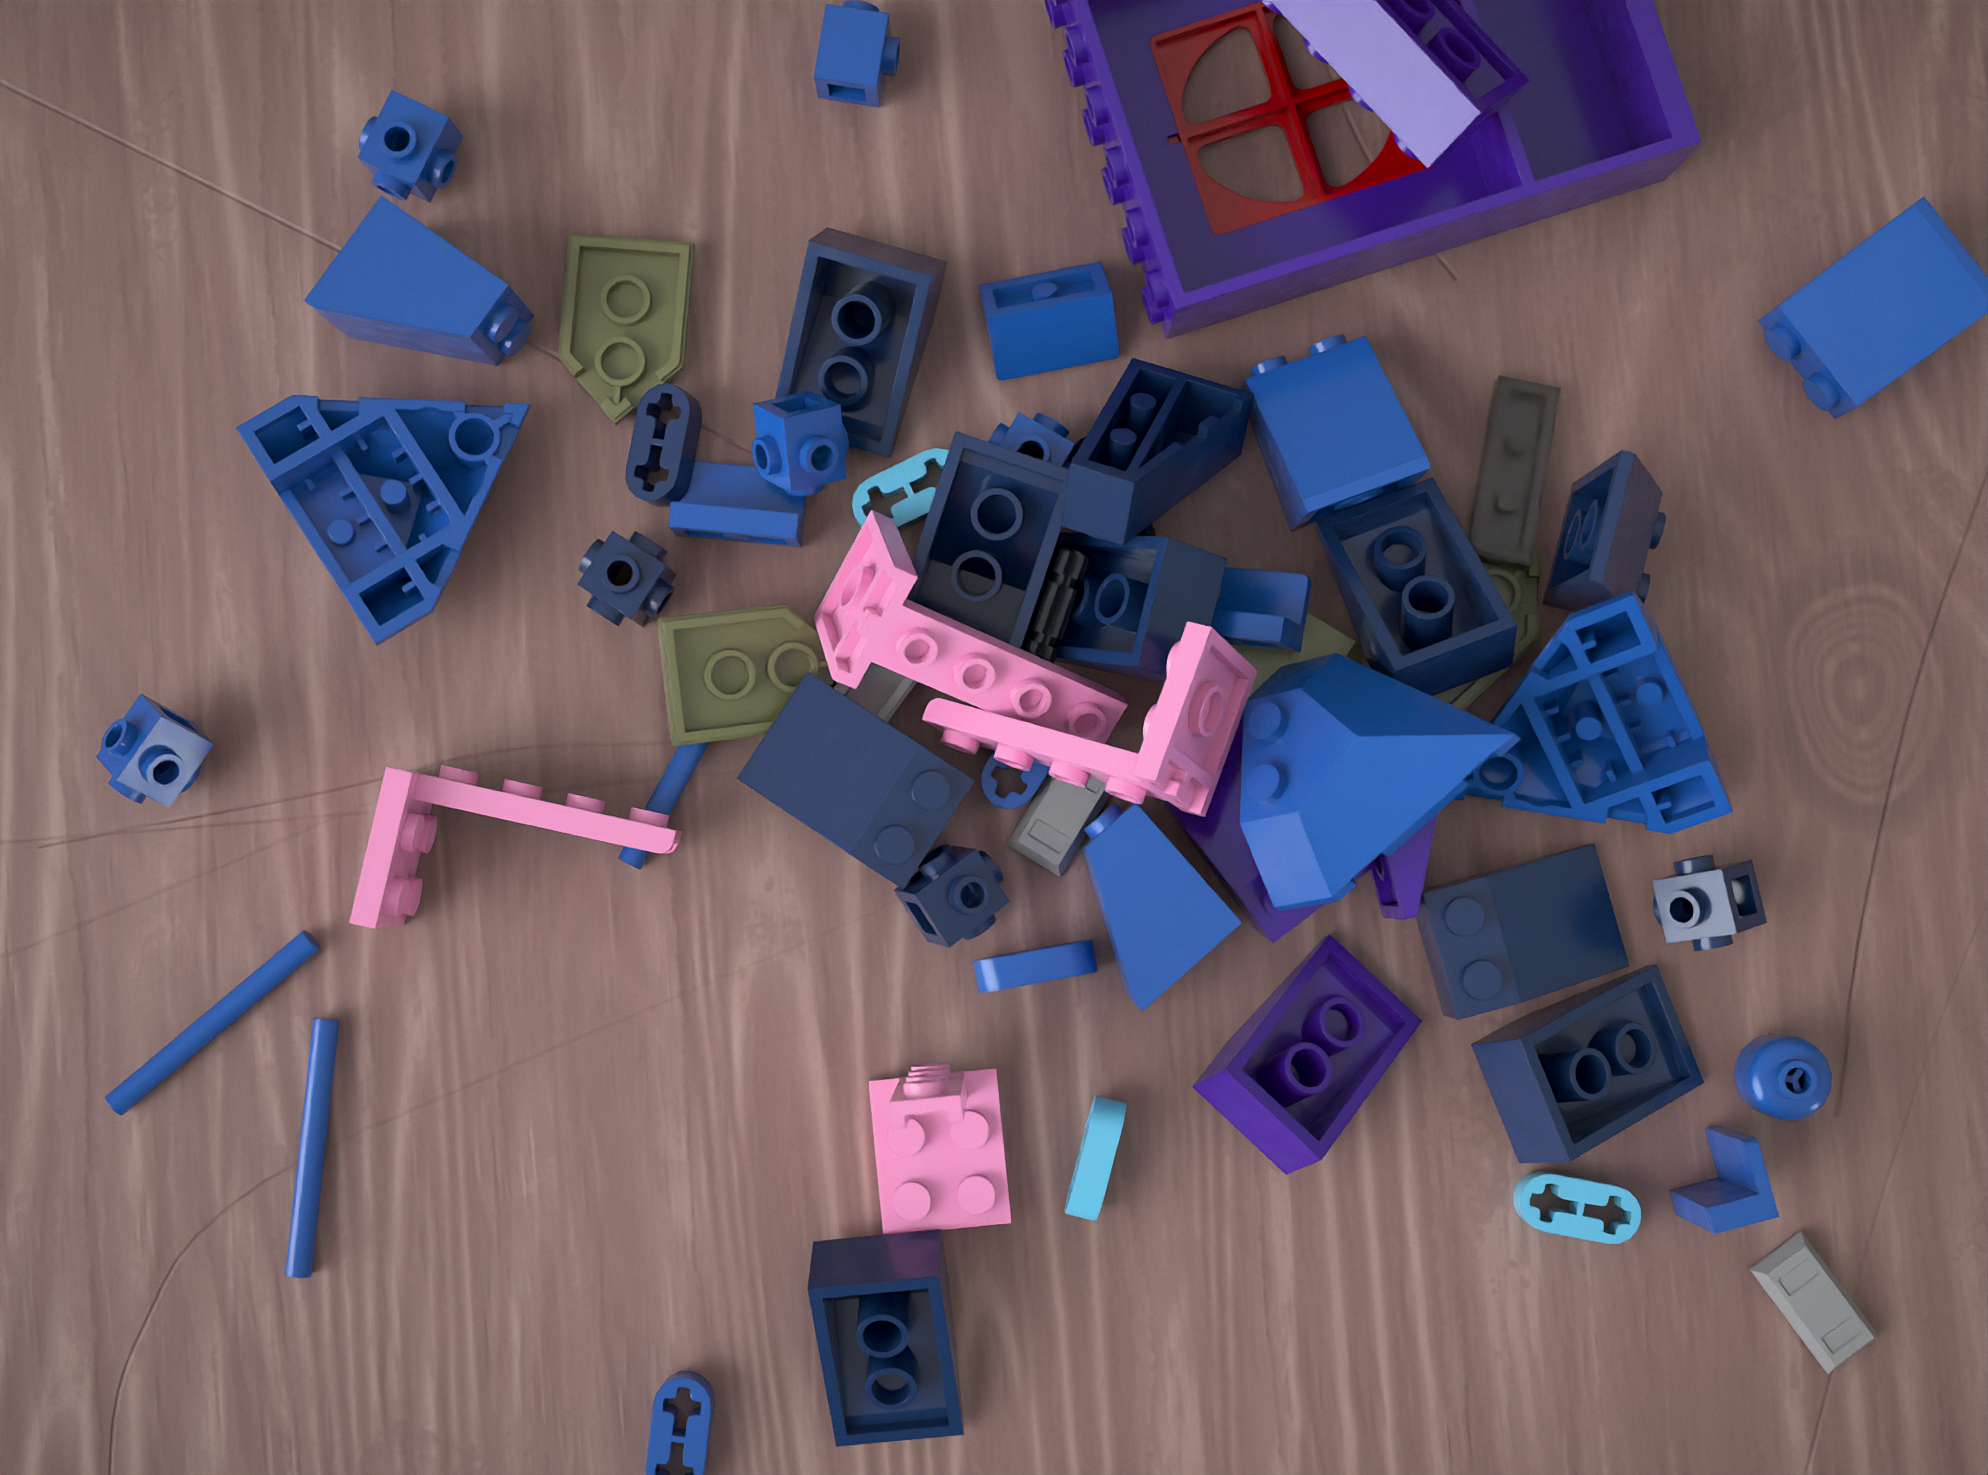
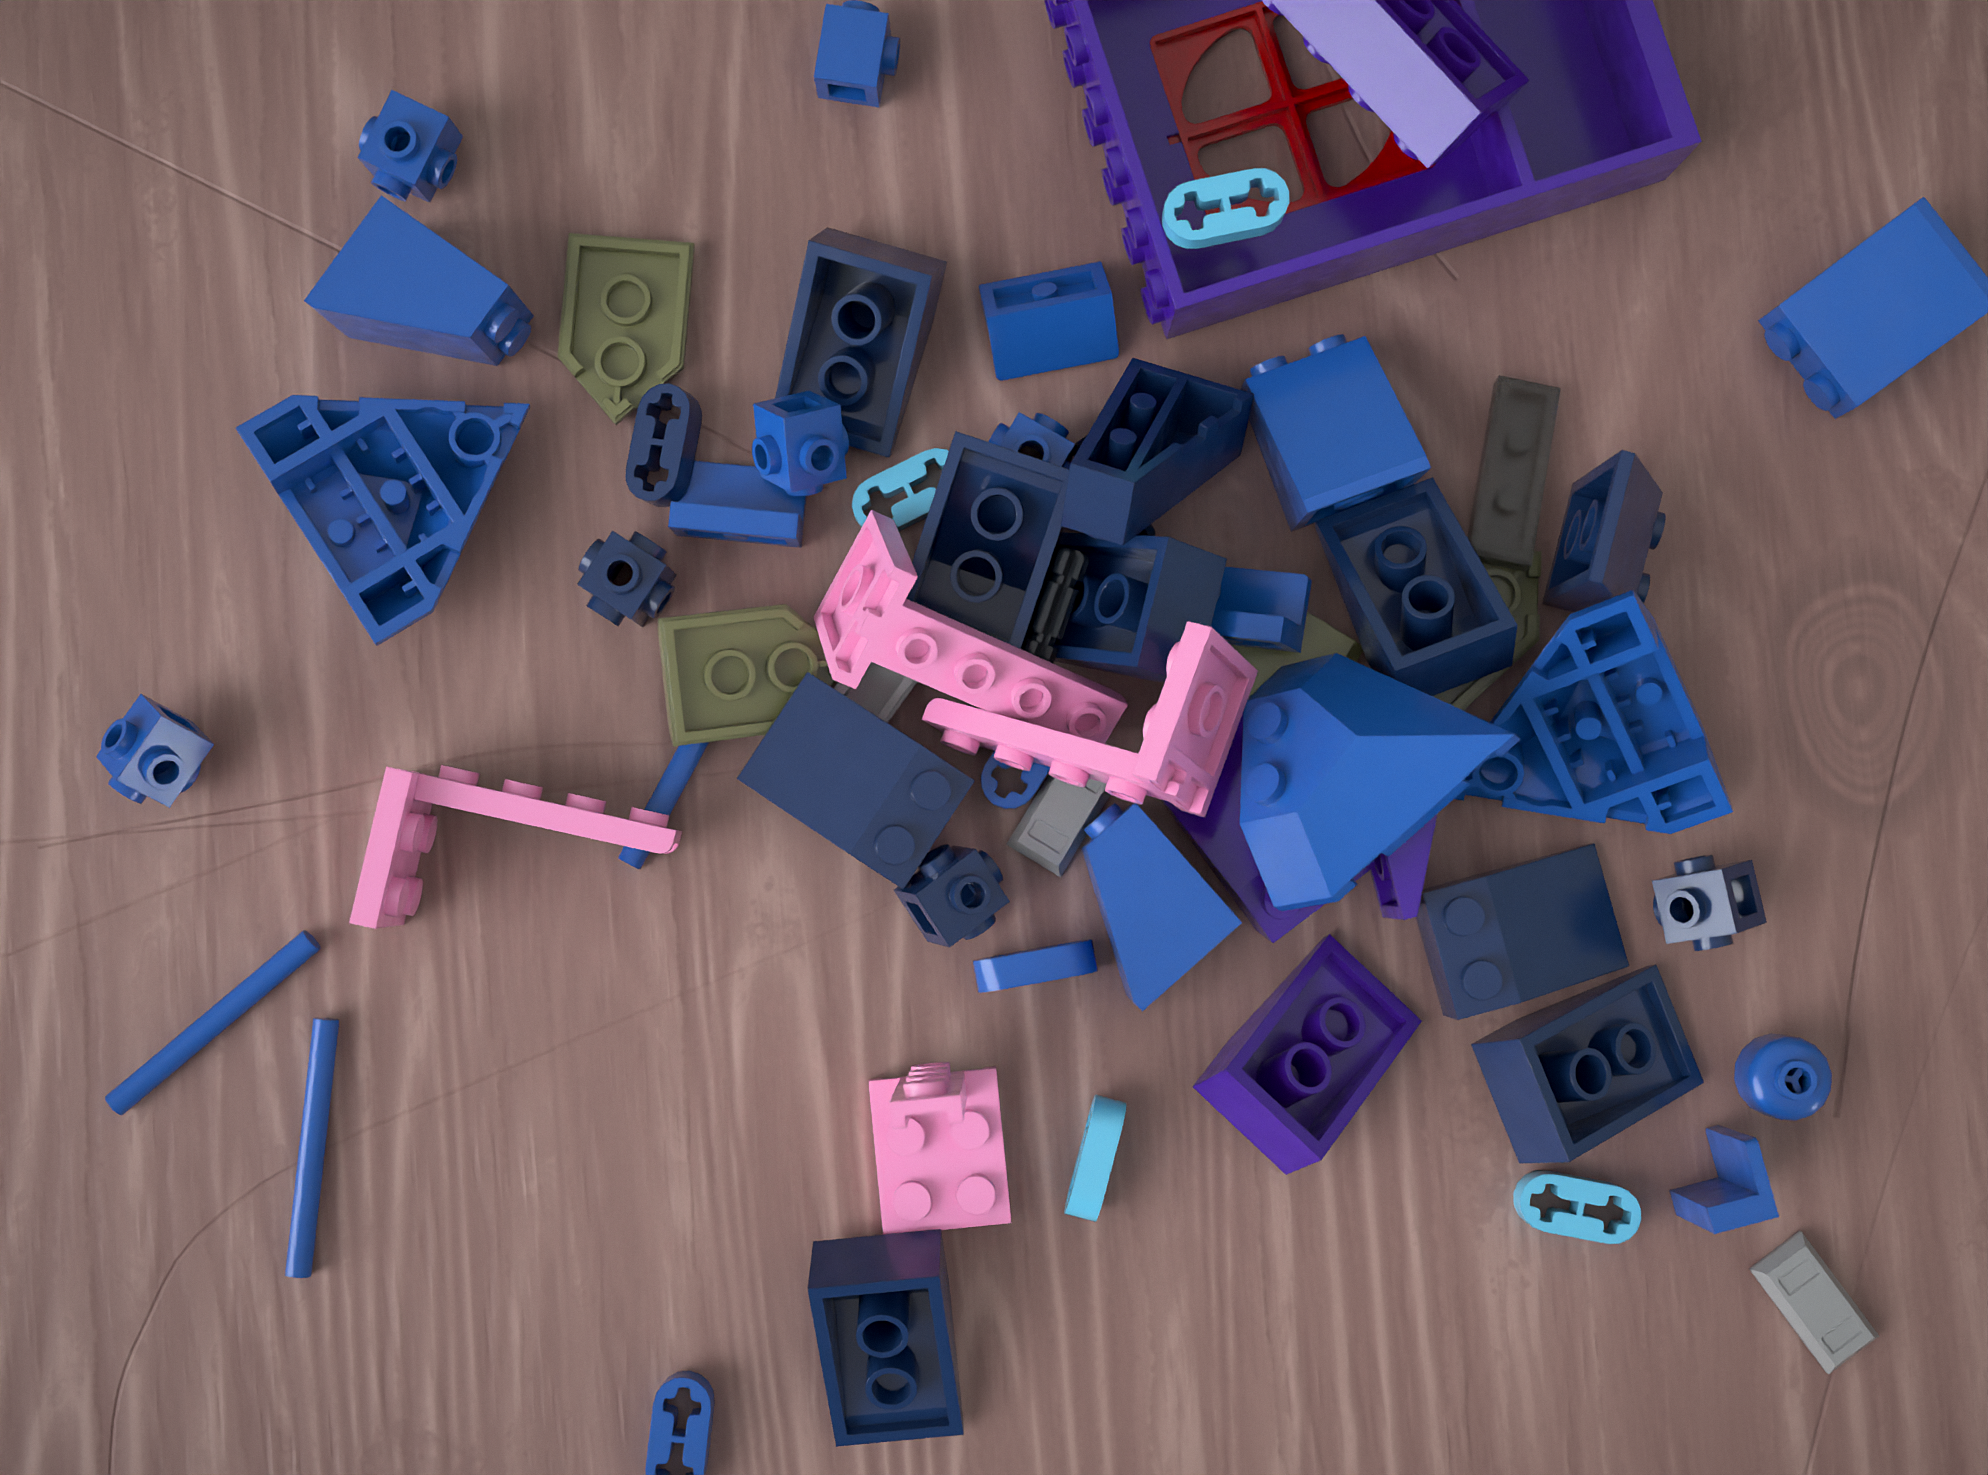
none -> medium azure beam [1162,168,1289,249]

